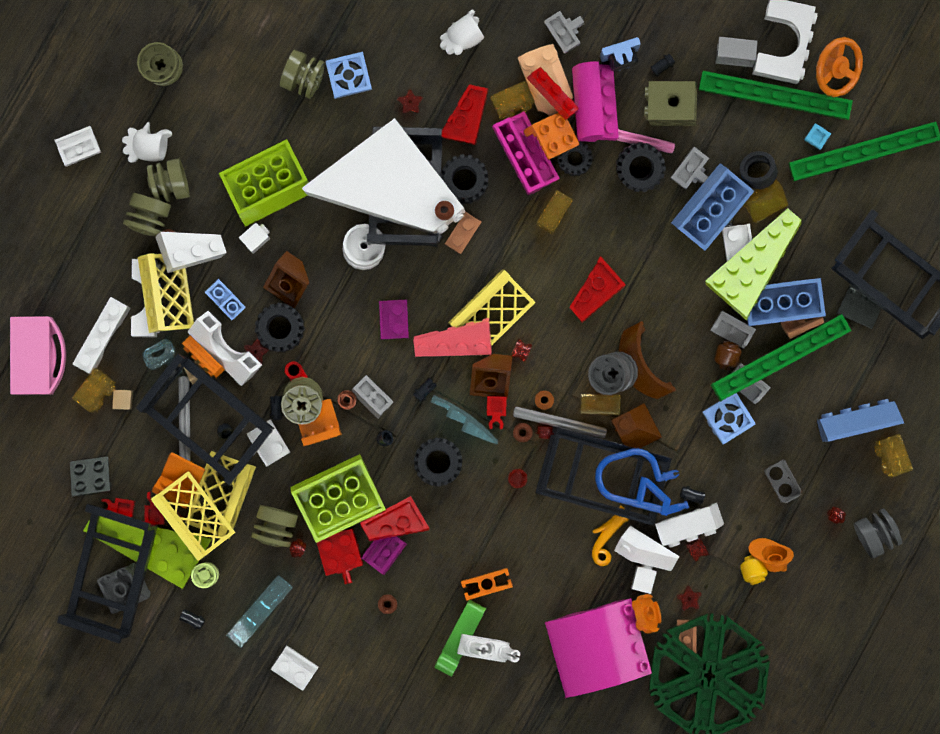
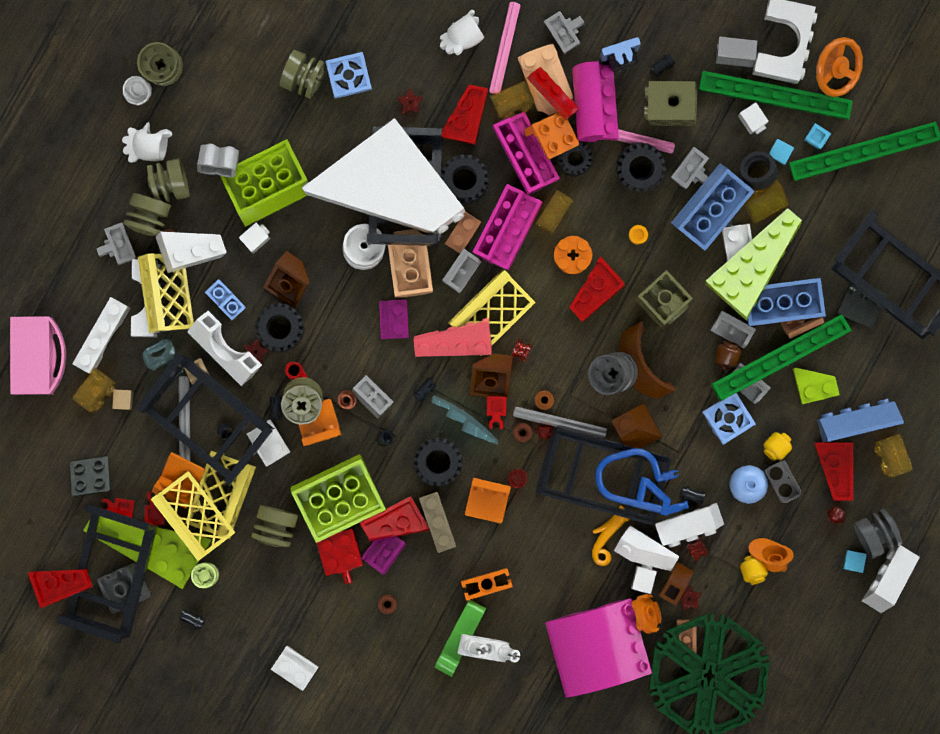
white plate [55,126,101,166] -> none
orange piece [182,335,225,378] -> none
clear light blue slope [227,575,293,648] -> none
clear red plate [290,539,306,558] -> none
copper plate [435,201,454,220] -> none
clear yellow brick [580,394,620,415] -> none
none -> red wing [28,569,93,608]
none -> light grey hinge [96,222,137,265]
none -> white hair [123,76,152,105]
none -> light grey brick [197,144,239,177]
none -> light nougat slope [388,229,433,297]
none -> dark tan brick [419,492,456,553]
none -> light grey hinge [442,249,481,293]
none -> orange bracket [465,478,511,523]
none -> dark pink brick [473,184,543,271]
none -> bright pink axle [489,2,520,95]
none -> orange plate [554,236,592,275]
none -> light orange tile [628,225,648,245]
none -> olive brick [635,270,693,328]
none -> reddish brown slope [657,562,693,606]
none -> light blue cylinder [729,465,768,504]
none -> white brick [738,103,769,135]
none -> yellow head [763,432,792,461]
none -> medium azure tile [769,139,794,165]
none -> lime wing [793,368,840,404]
none -> red wing [815,443,853,501]
none -> medium azure tile [843,550,867,573]
none -> white wedge [862,545,920,613]

